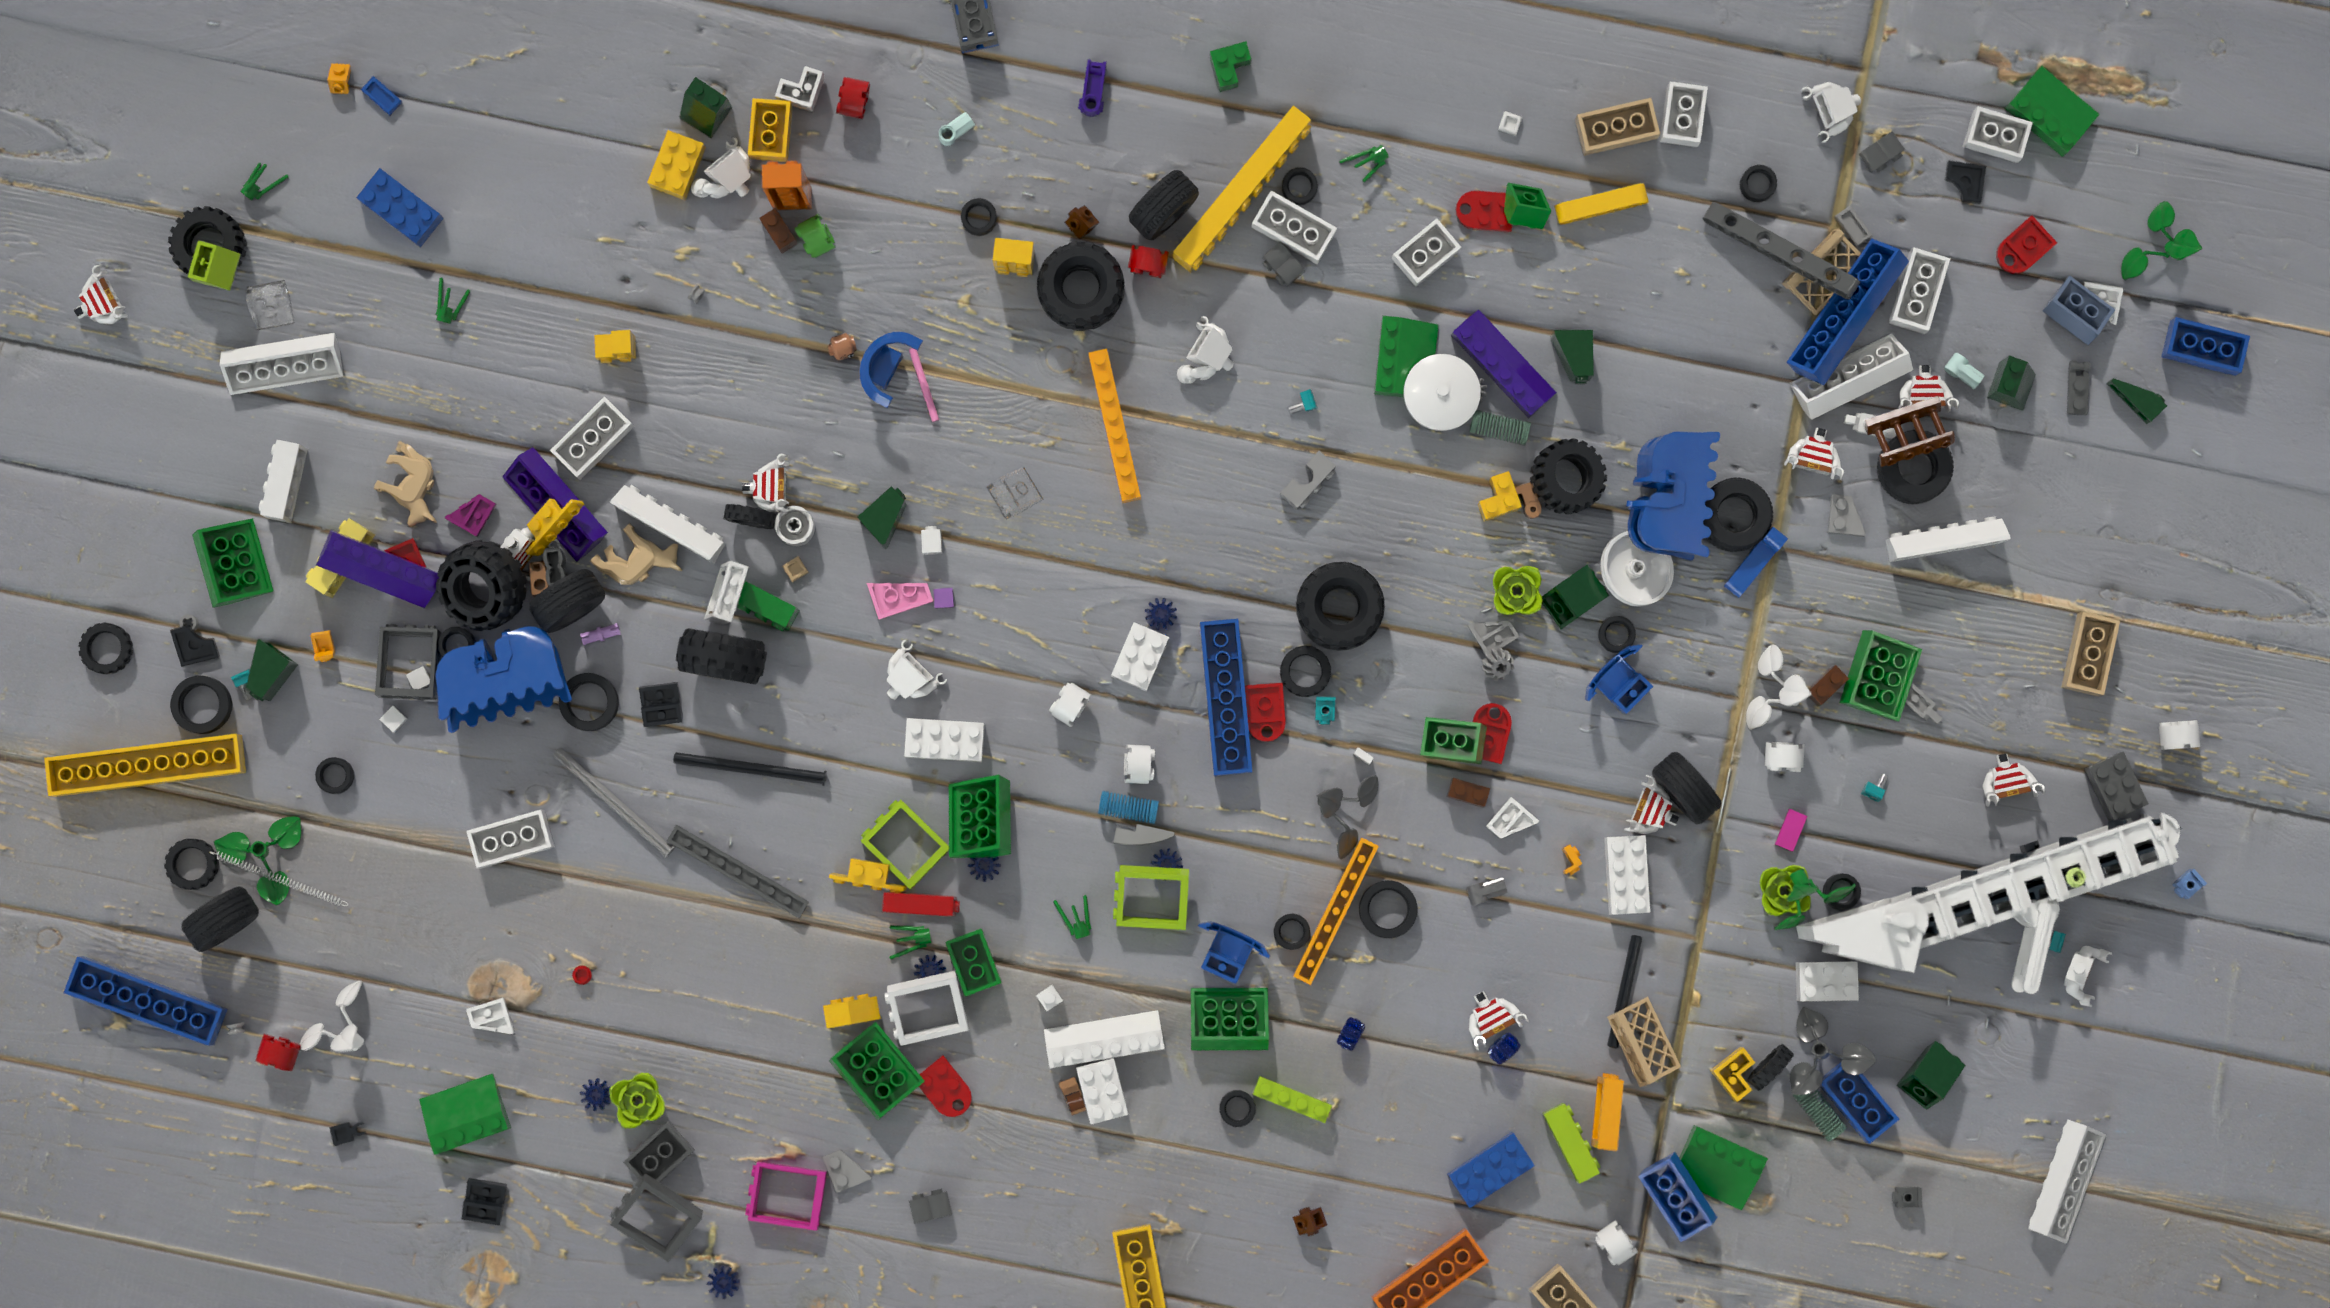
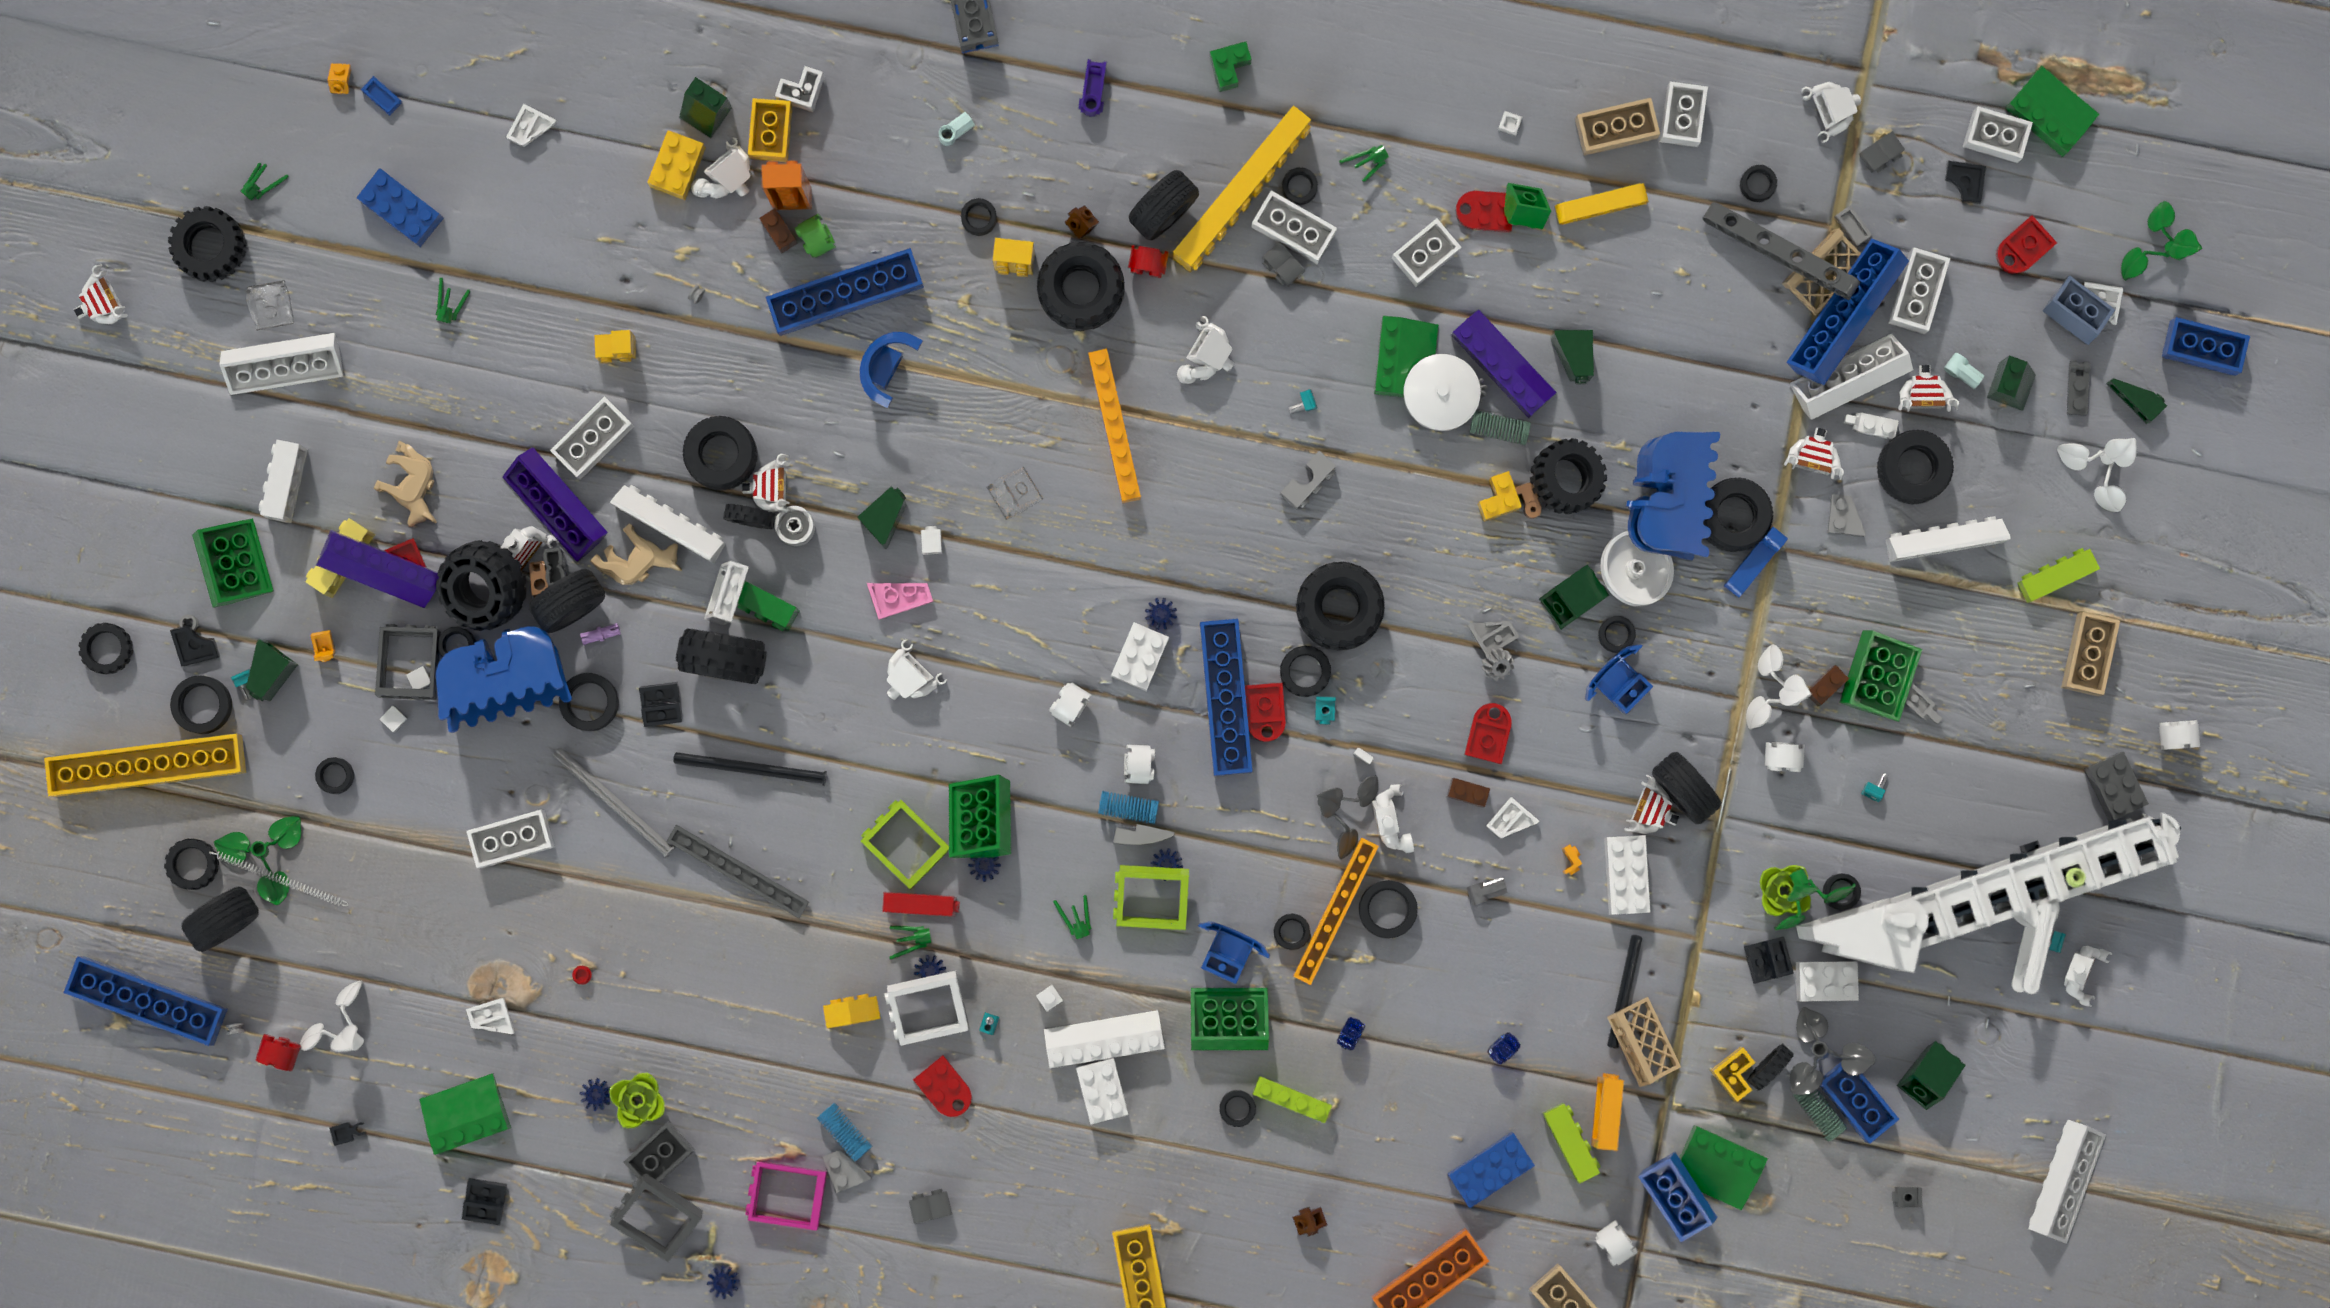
lime slope [188,240,241,291] -> none
magenta wing [445,494,497,537] -> none
yellow bracket [525,499,584,556] -> none
tan tile [782,556,809,583] -> none
nougat head [827,333,857,360] -> none
yellow bracket [829,858,907,893] -> none
green slope [829,1021,925,1120] -> none
red brick [836,77,870,119] -> none
white brick [904,718,985,762] -> none
bright pink bar [909,348,939,422] -> none
medium lavender tile [933,588,954,609] -> none
green brick [945,928,1002,997] -> none
leg [1059,1077,1086,1116] -> none
green brick [1420,717,1487,764] -> none
torso [1469,991,1529,1050] -> none
lime brick [1493,566,1542,615] -> none
dark pink tile [1774,809,1807,852] -> none
reddish brown fence [1865,396,1955,467] -> none
torso [1982,753,2045,806] -> none
medium blue brick [2172,869,2207,899] -> none
none -> white wing [506,104,557,147]
none -> black tyre [682,416,758,491]
none -> blue brick [766,248,924,336]
none -> dark azure piece [817,1103,873,1162]
none -> teal piece [979,1012,999,1035]
none -> white torso [1372,784,1414,853]
none -> black slope [1744,936,1794,984]
none -> lime brick [2017,548,2100,603]
none -> white plant [2057,438,2137,512]

